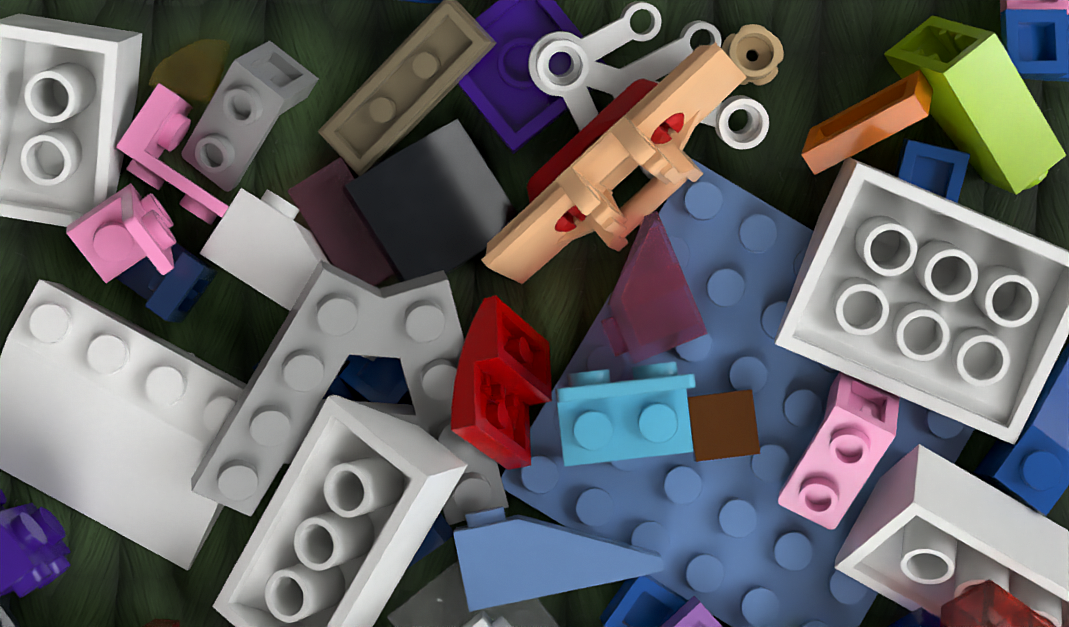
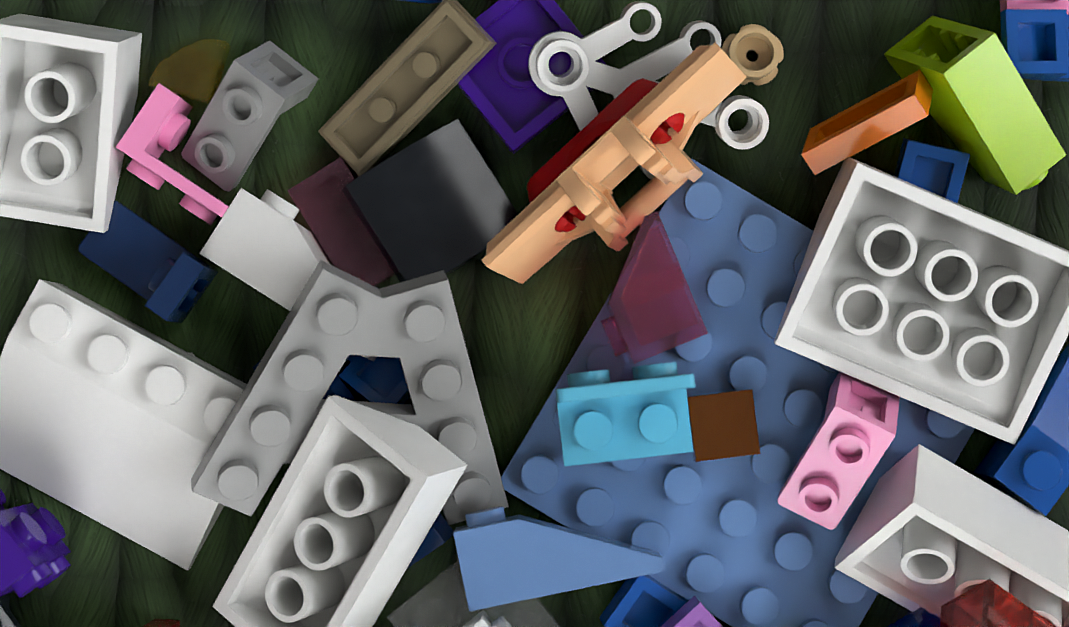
bright pink bracket [66,183,176,283] -> none
red slope [451,296,552,470] -> none

